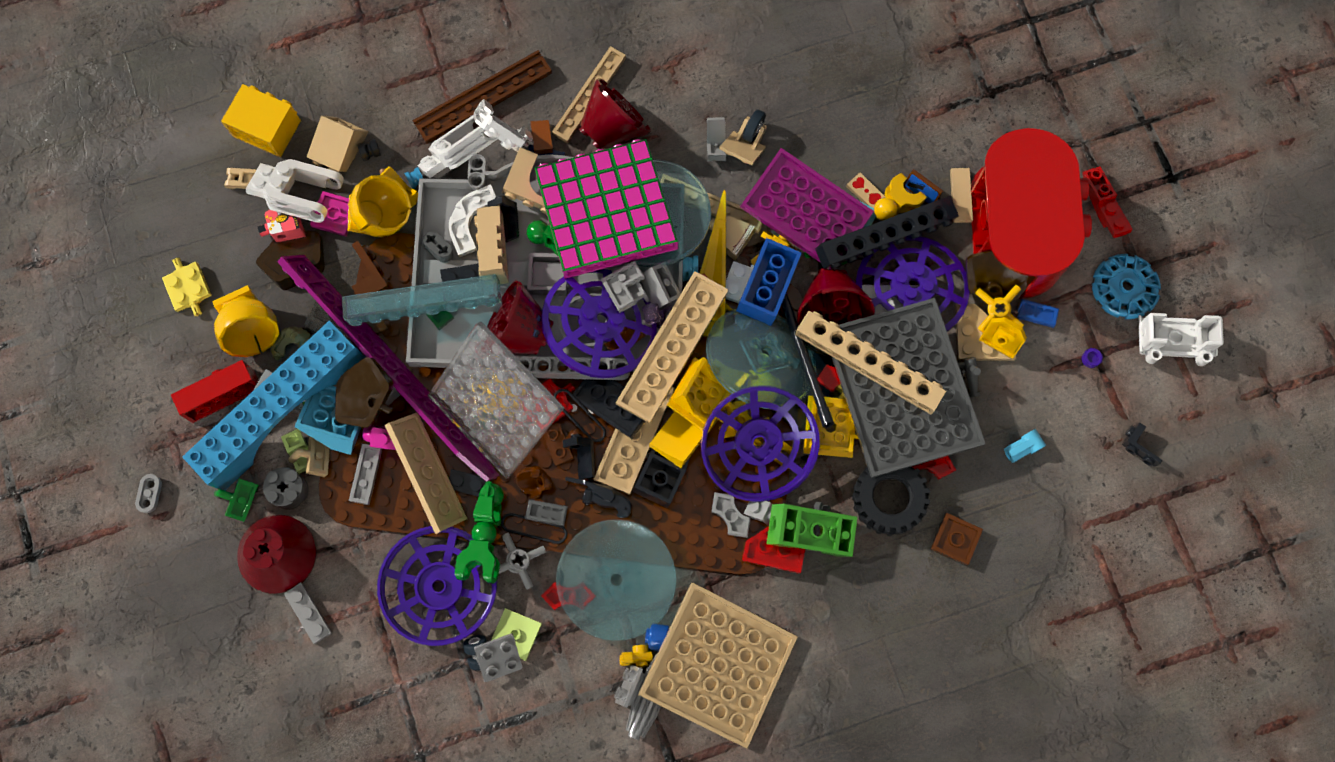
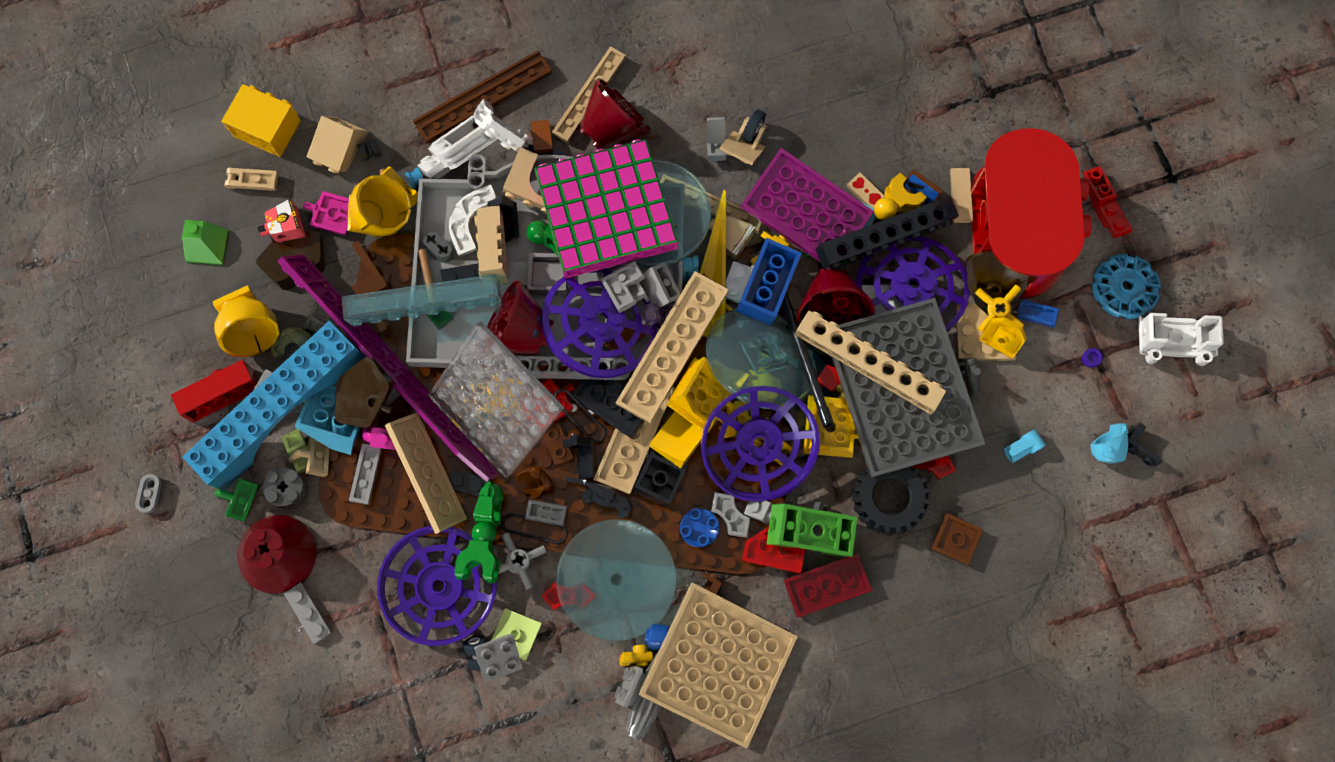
light yellow plate [162,258,212,317] -> none
white plate [246,159,344,223] -> none
none -> bright green slope [182,220,229,265]
none -> medium nougat bar [418,249,438,305]
none -> blue dish [680,508,719,548]
none -> reddish brown bracket [703,573,722,595]
none -> dark red plate [783,553,872,618]
none -> medium azure helmet [1091,423,1128,464]

